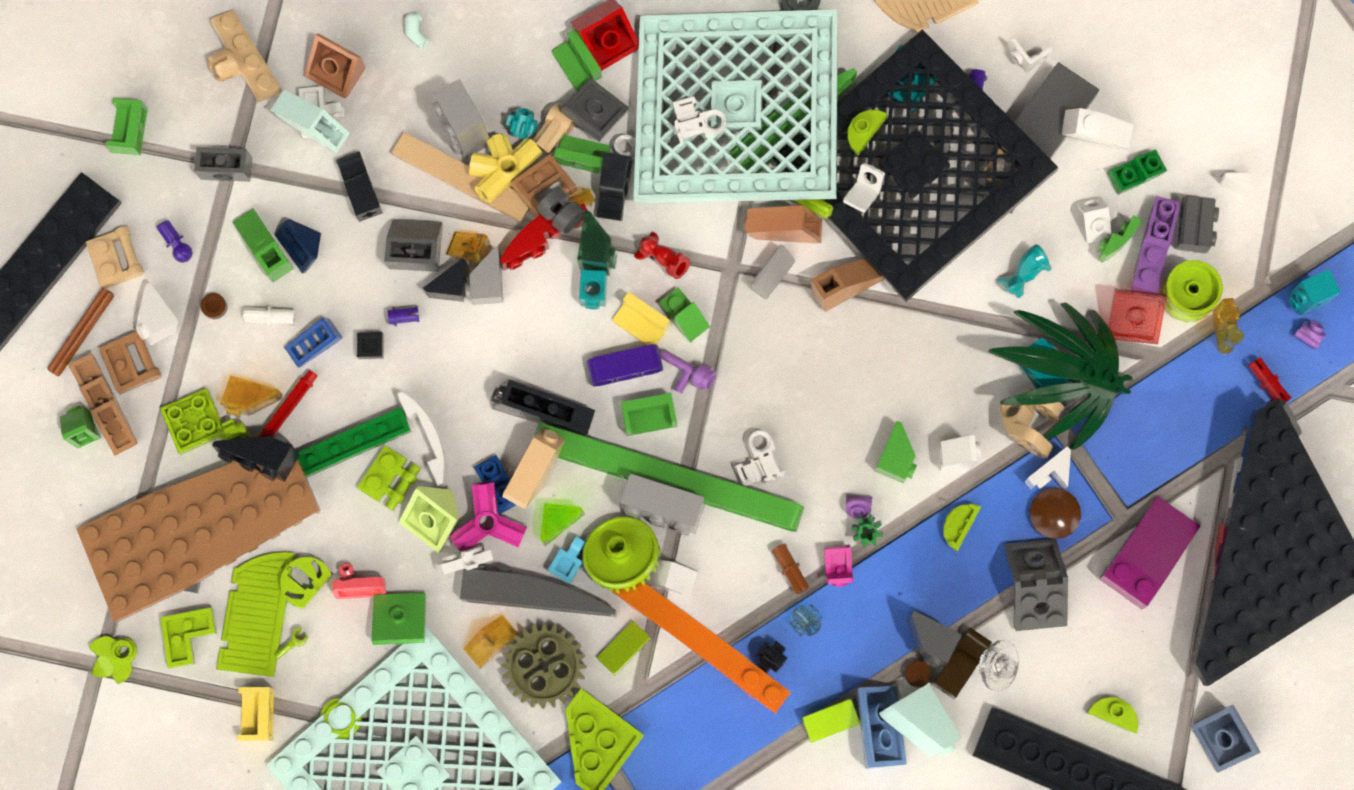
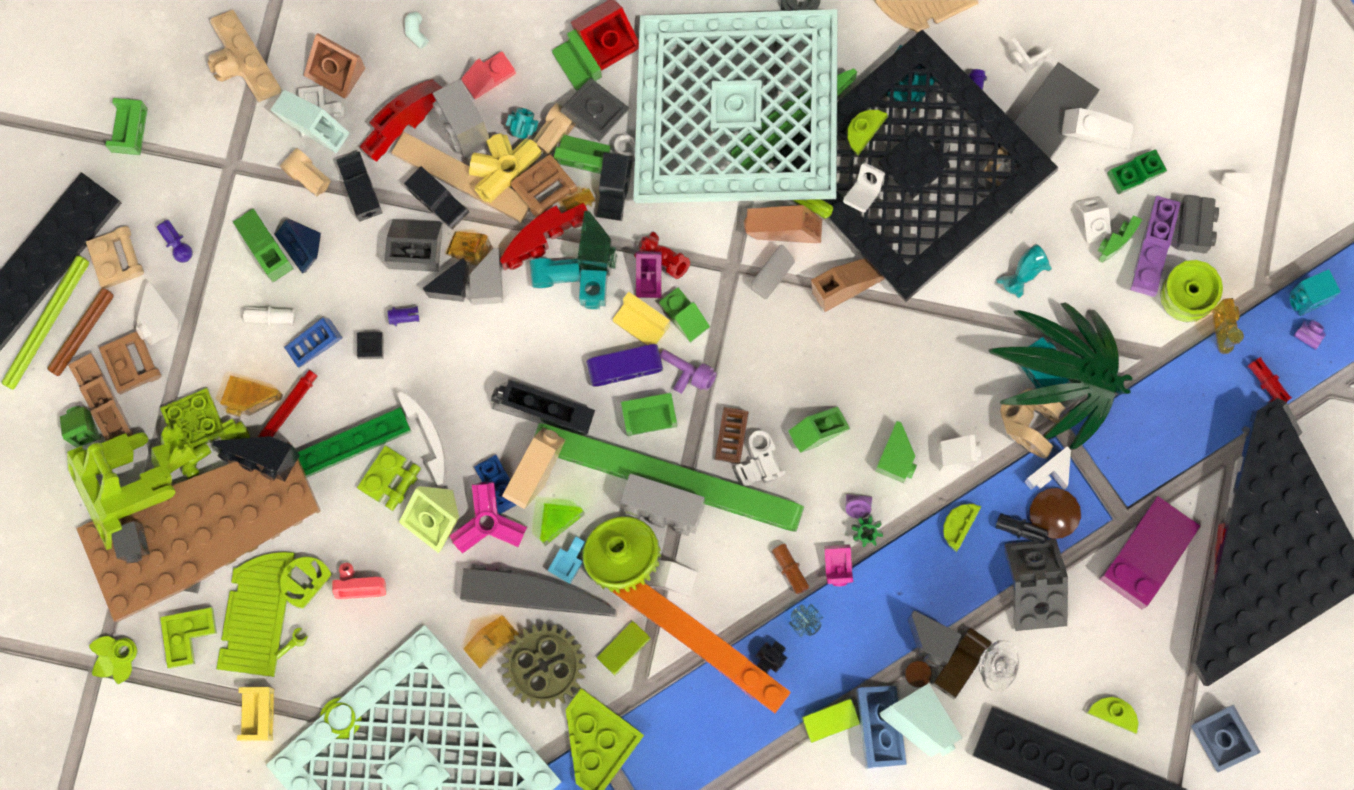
dark grey brick [194,147,252,182] -> none
reddish brown tile [201,293,228,320] -> none
bright green plate [371,593,426,645] -> none
white plate [436,546,493,574] -> none
dark grey wheel [537,187,585,235] -> none
white piece [673,96,727,144] -> none
clear red plate [1108,288,1167,345] -> none
none -> lime axle [1,256,89,390]
none -> lime container [67,423,197,550]
none -> dark grey brick [112,521,150,564]
none -> lime arm [181,443,212,479]
none -> tan piece [279,148,331,197]
none -> red slope [360,79,443,162]
none -> black piece [404,166,469,230]
none -> coral slope [461,51,516,100]
none -> teal piece [530,258,580,288]
none -> magenta slope [636,251,662,298]
none -> reddish brown slope [715,407,749,464]
none -> bright green slope [788,407,850,453]
none -> black axle [996,513,1048,544]

